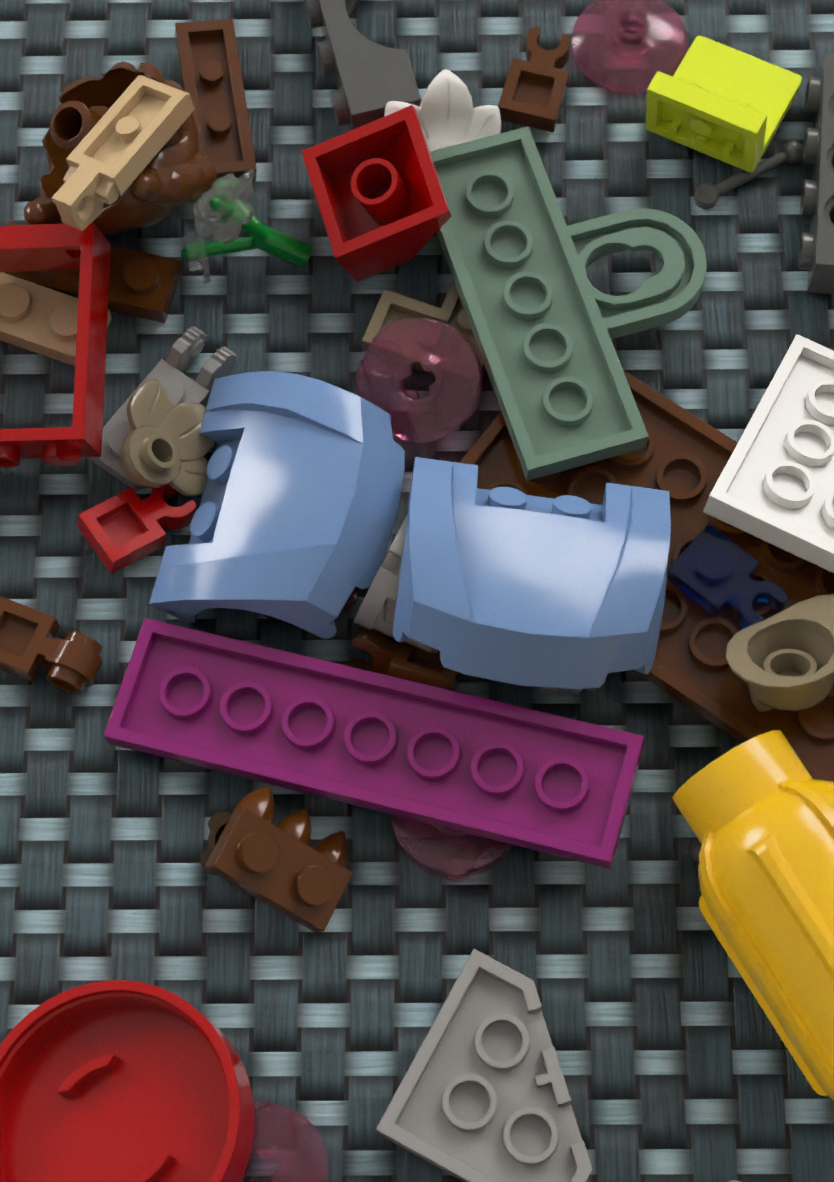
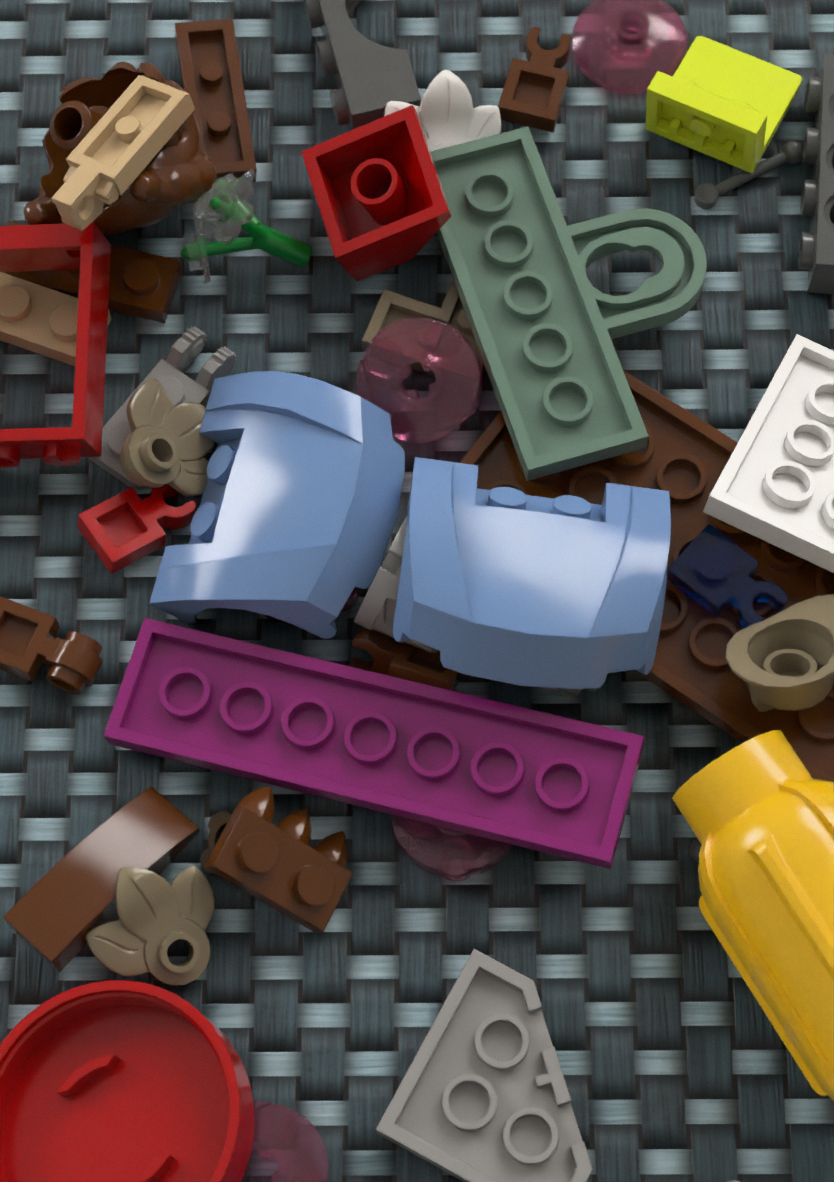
none -> reddish brown slope [3,786,200,972]
none -> dark tan plate [85,865,215,986]

